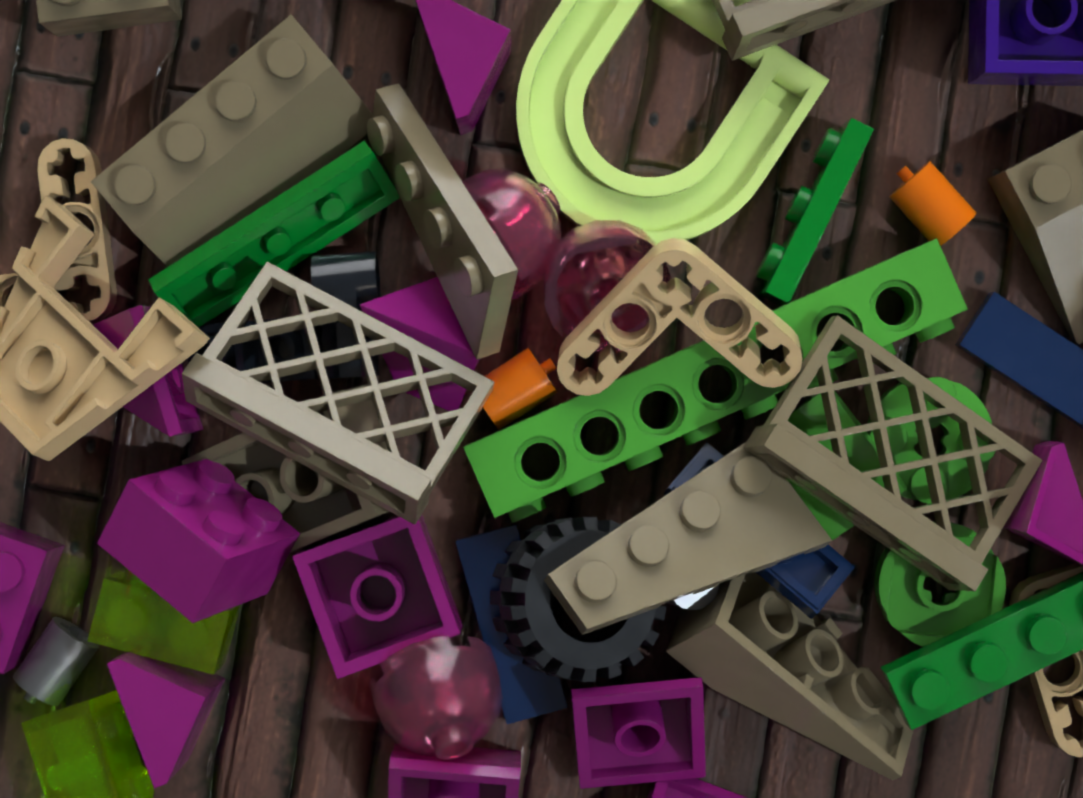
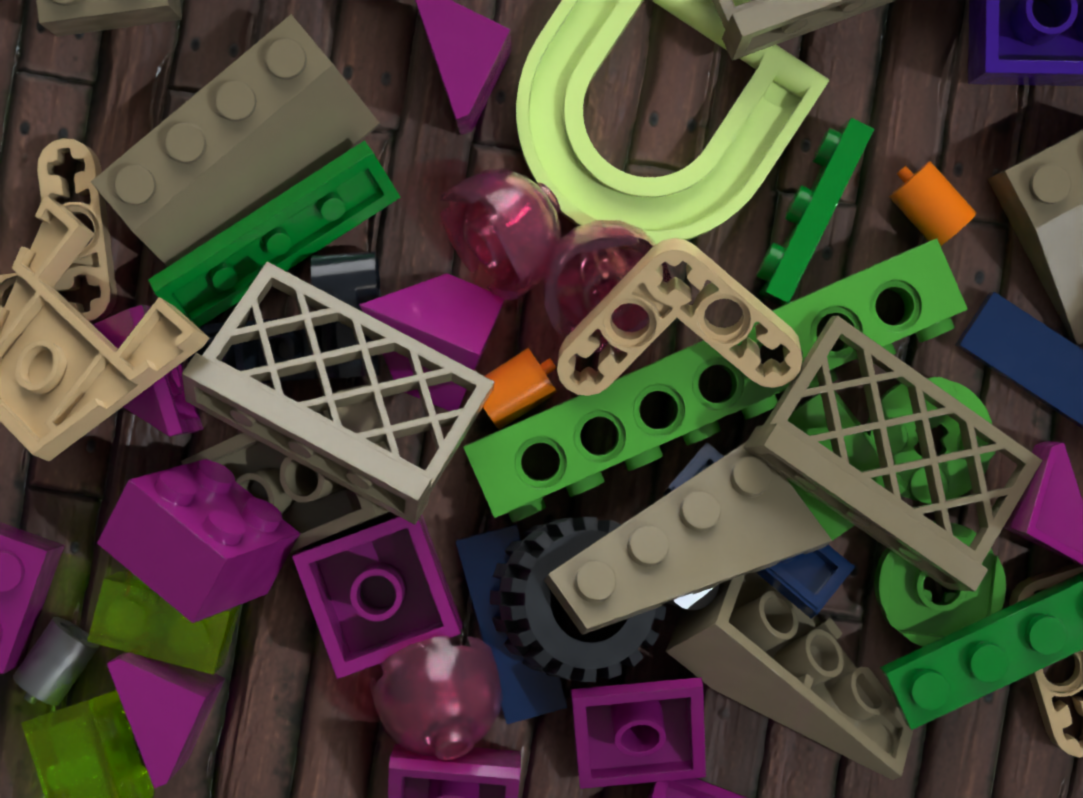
dark tan wing [367,83,518,360] -> none

